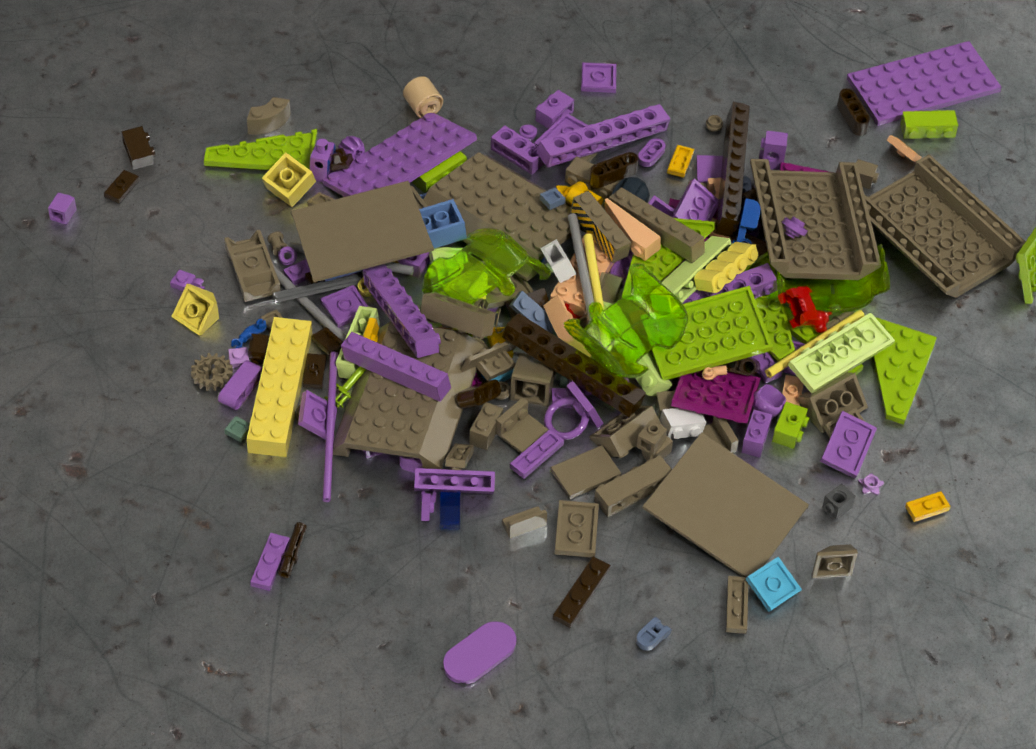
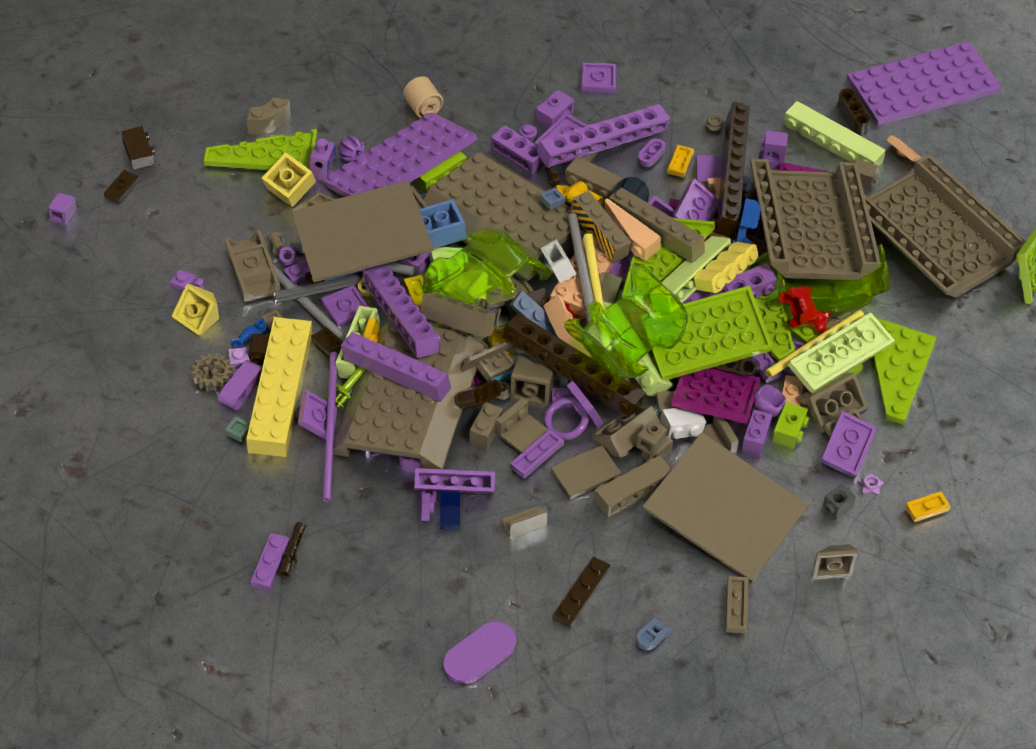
dark brown plate [303,353,327,389] -> none
dark brown tile [330,148,354,171] -> none
dark tan plate [445,443,474,470] -> none
dark tan plate [555,500,599,558] -> none
dark brown beam [590,152,638,188] -> none
light nougat arm [702,365,727,380] -> none
medium azure plate [745,557,802,612] -> none
medium lavender plate [782,216,808,239] -> none
lime brick [900,110,958,139] -> none
none -> yellow plate [404,275,429,310]
none -> dark brown hand [545,167,560,187]
none -> yellowish green brick [783,101,886,167]

